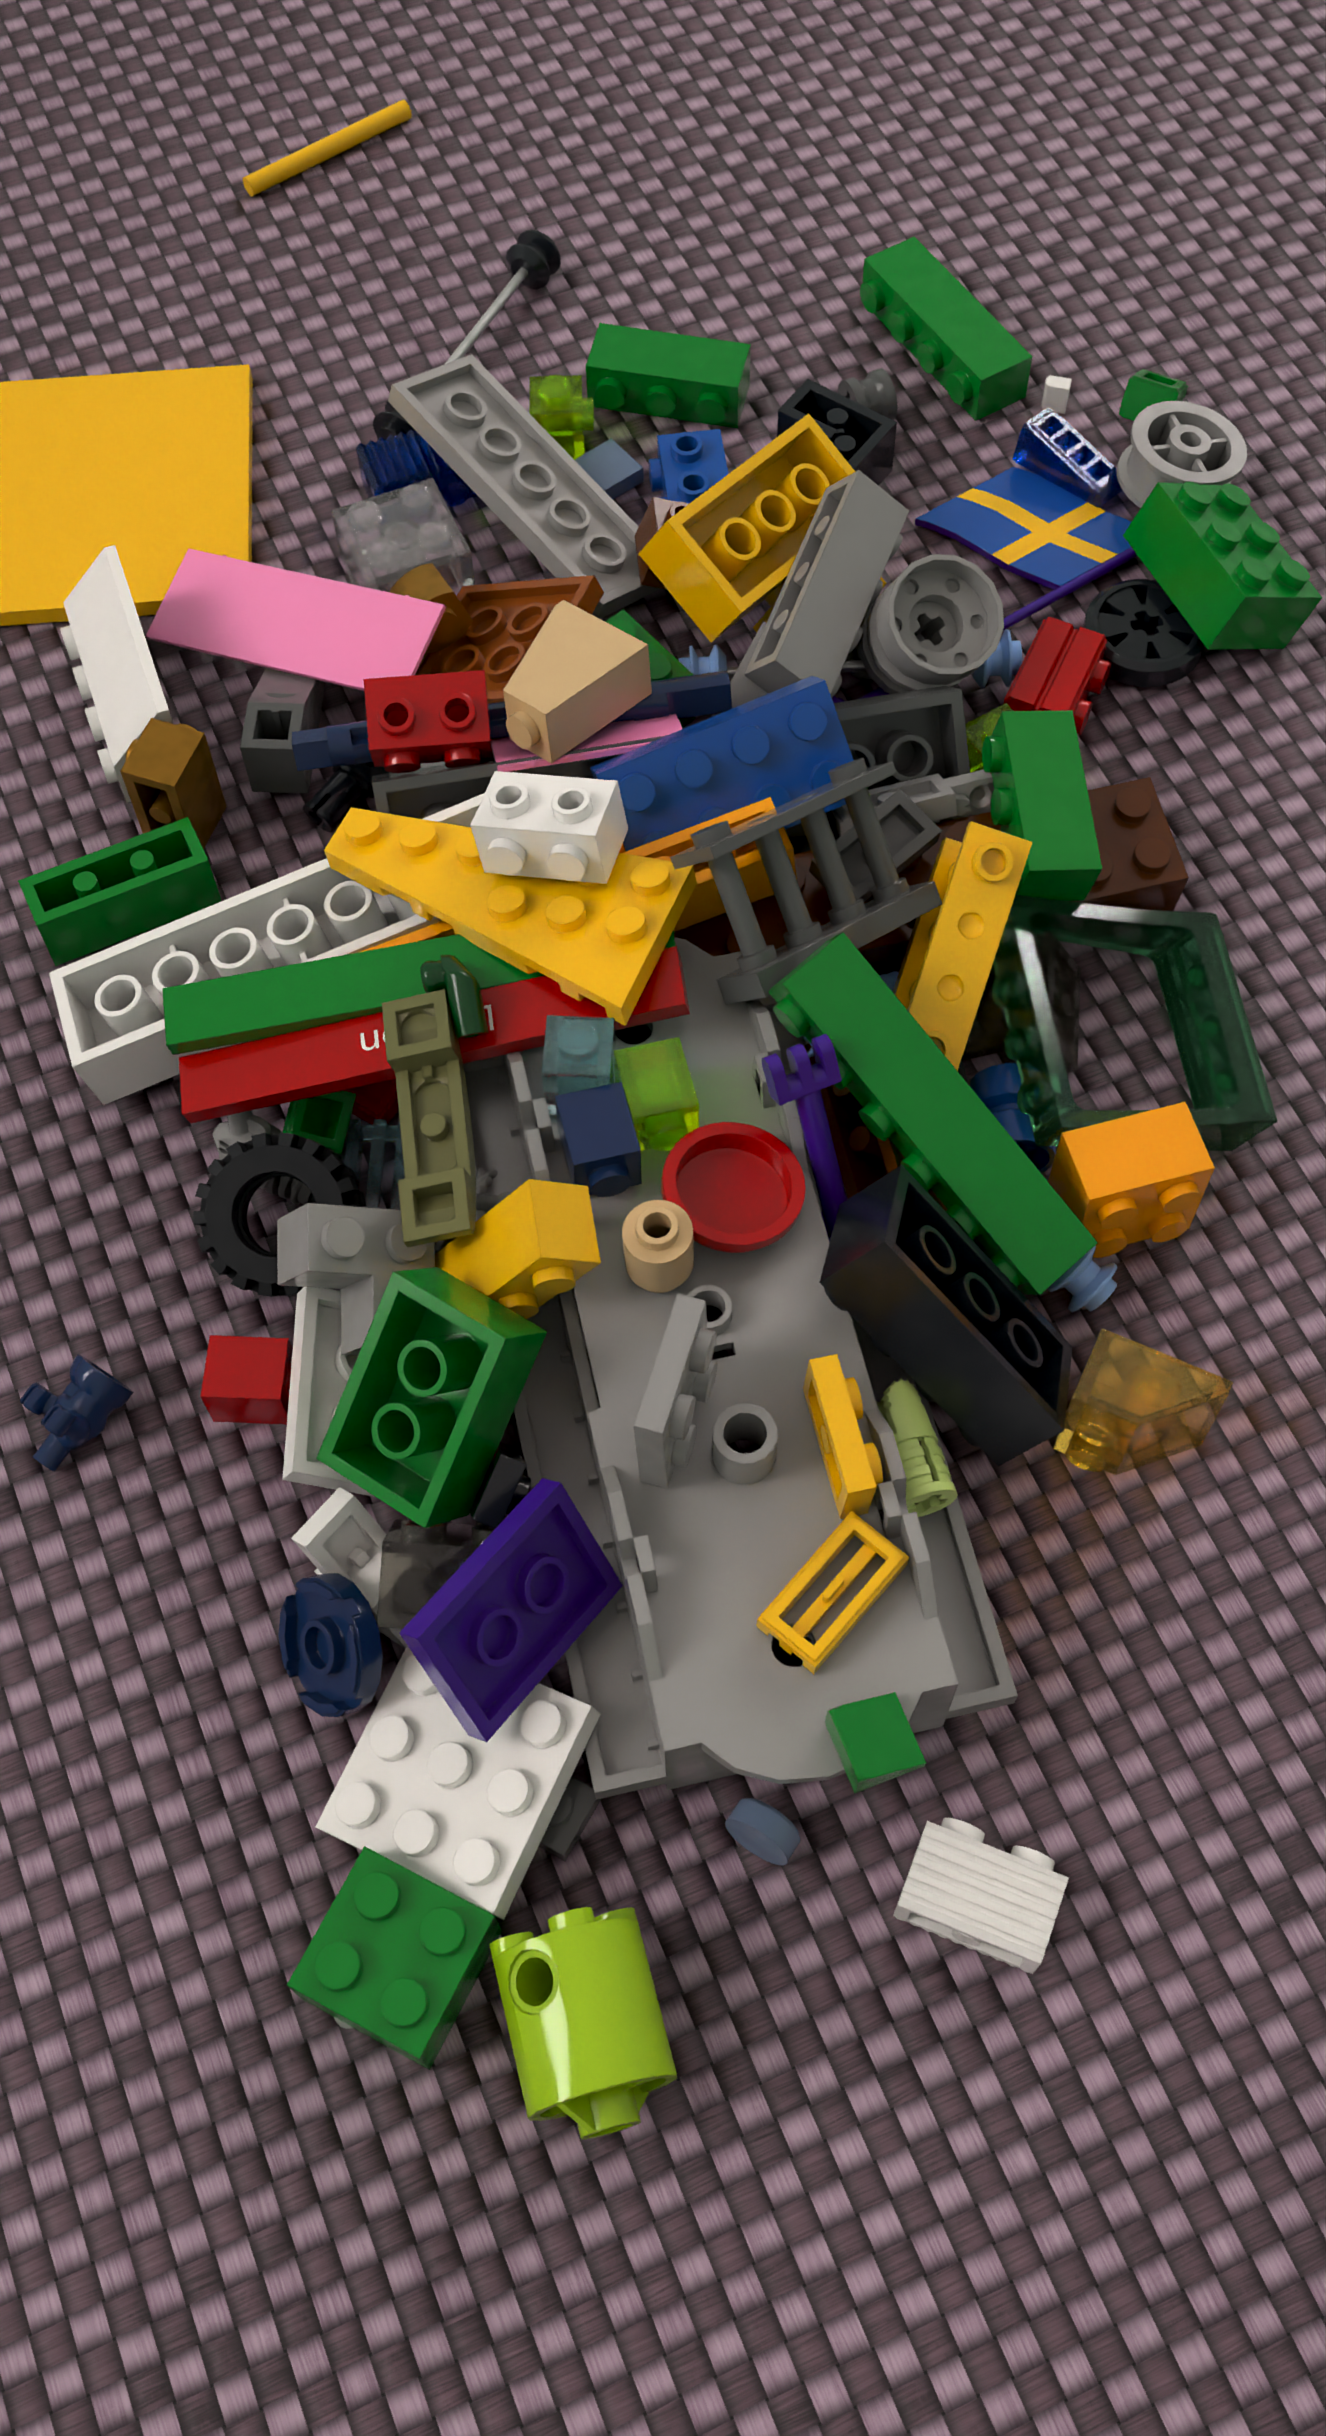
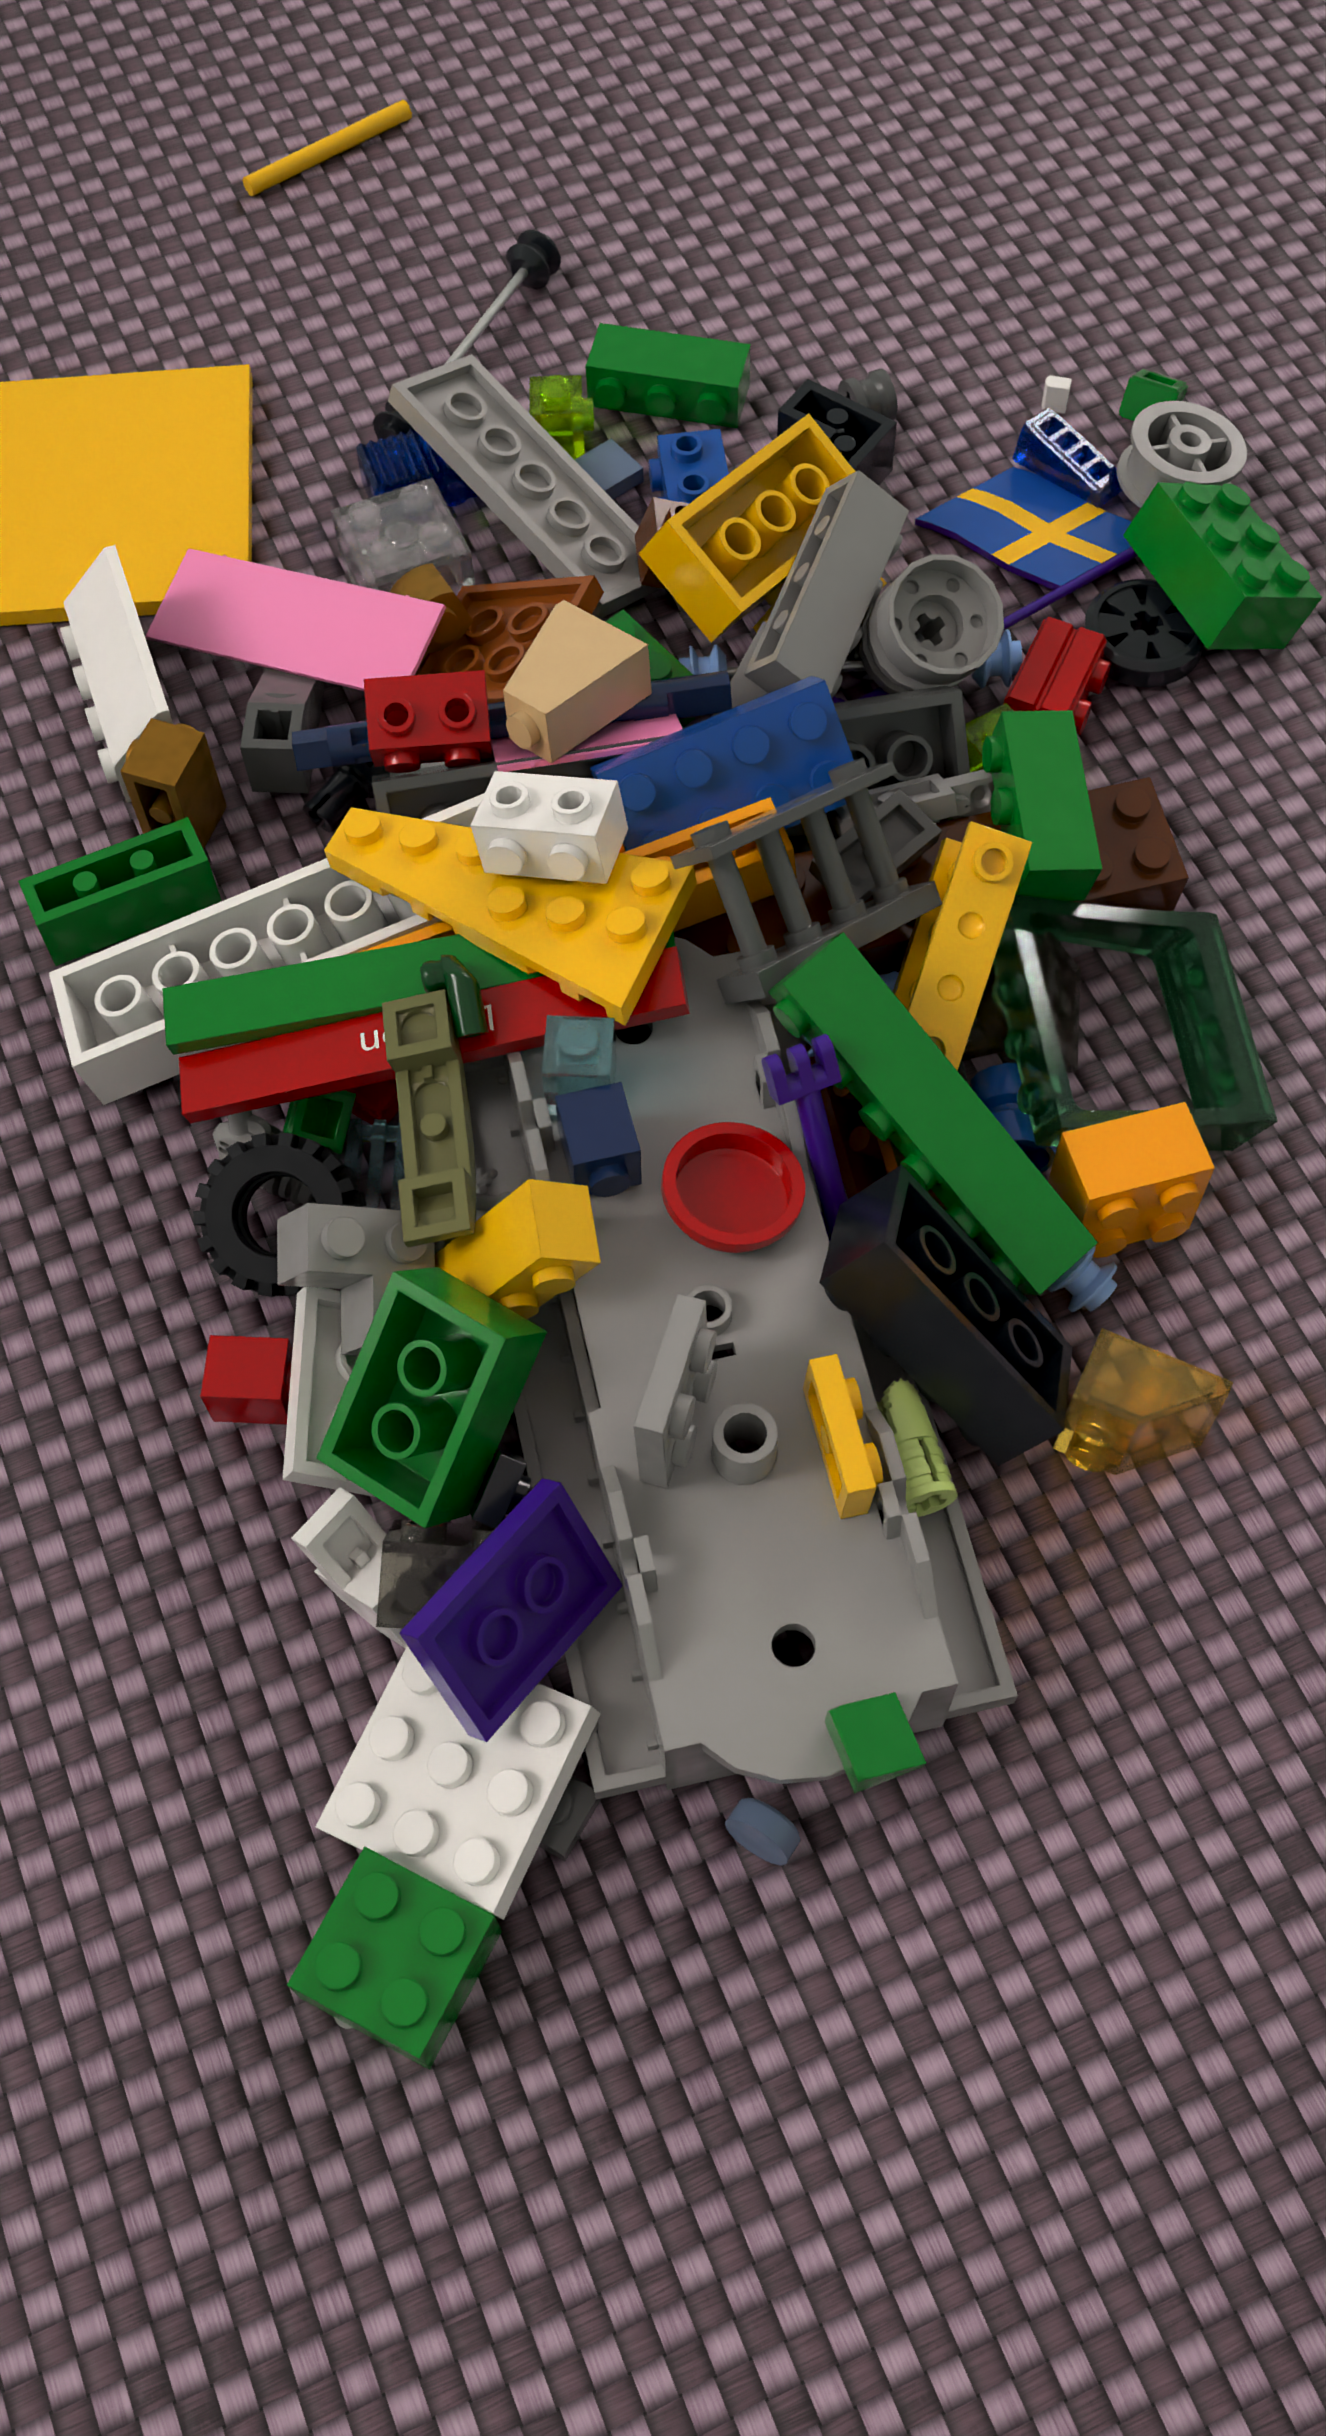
dark blue piece [20,1354,134,1472] -> none
dark blue tile [278,1573,383,1717] -> none
lime cylinder [489,1907,677,2140] -> none
clear neon green brick [614,1037,699,1151] -> none
tan brick [622,1200,694,1293] -> none
yellow tile [756,1511,909,1674] -> none
green brick [860,236,1033,421] -> none
white brick [893,1818,1069,1974] -> none

